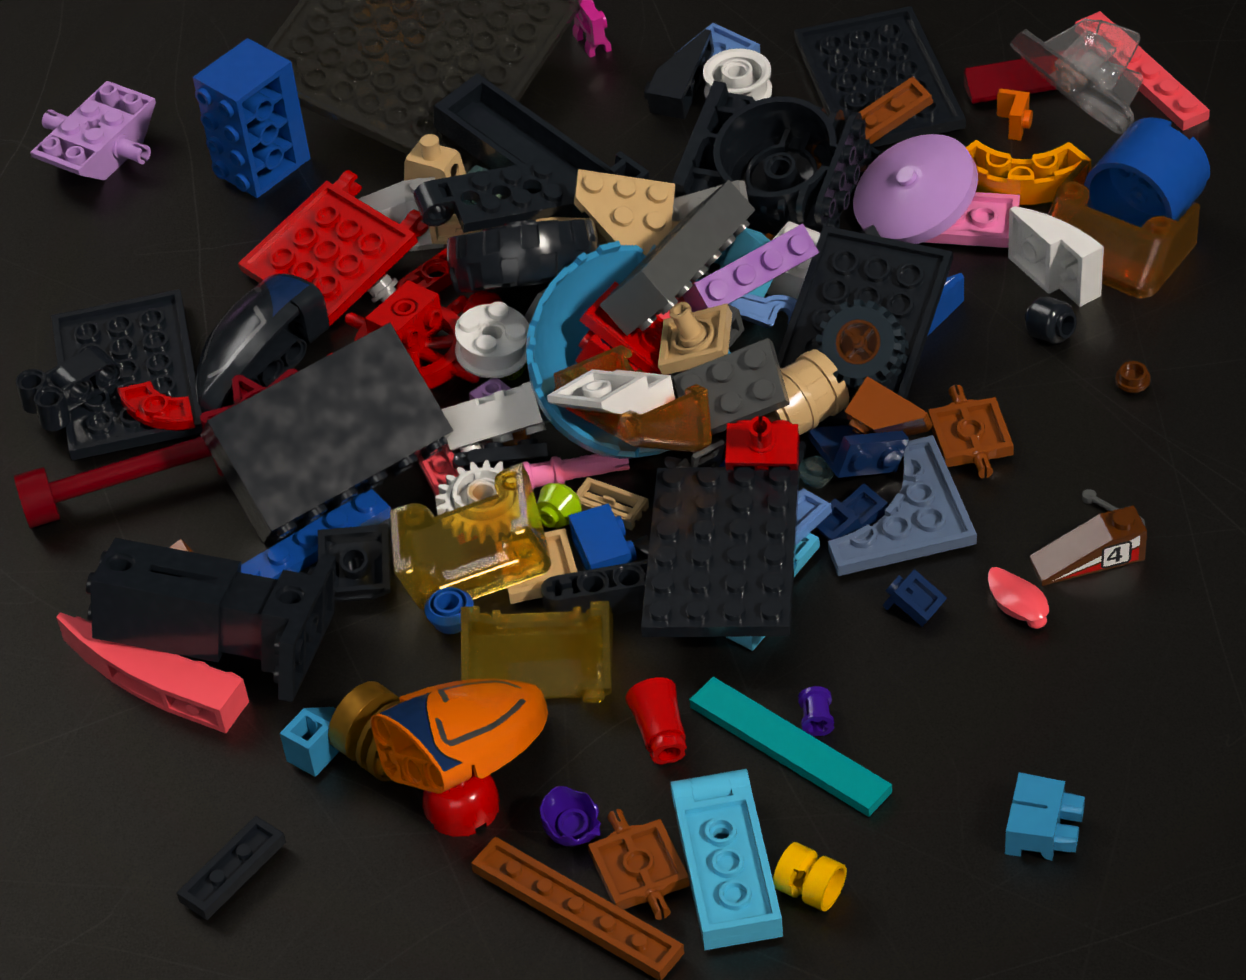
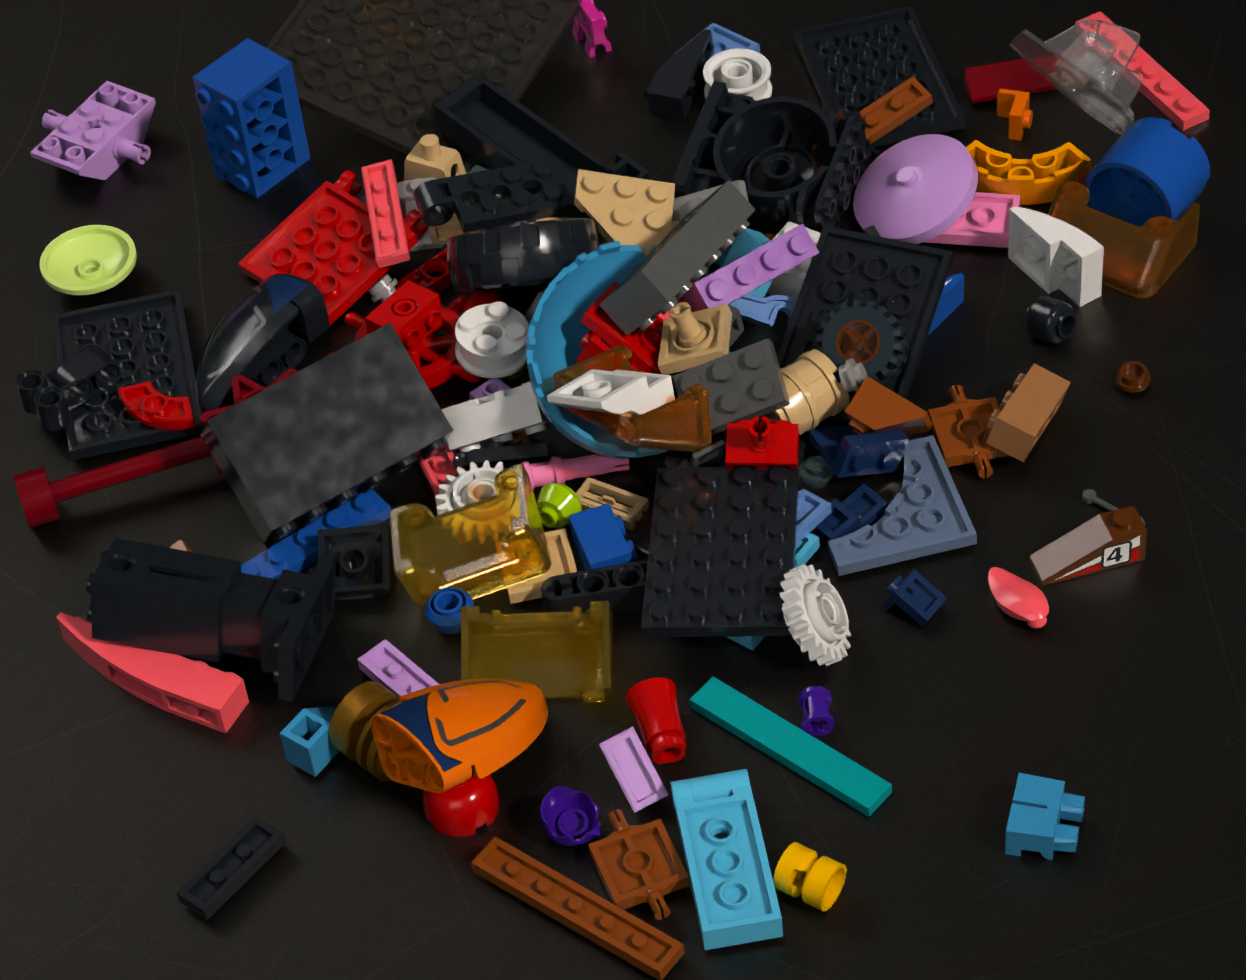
none -> yellowish green dish [40,225,137,296]
none -> lavender plate [357,639,440,697]
none -> coral tile [361,159,411,268]
none -> lavender tile [599,726,668,813]
none -> white gear [780,564,851,666]
none -> light grey plate [838,358,867,393]
none -> medium nougat brick [986,363,1071,462]

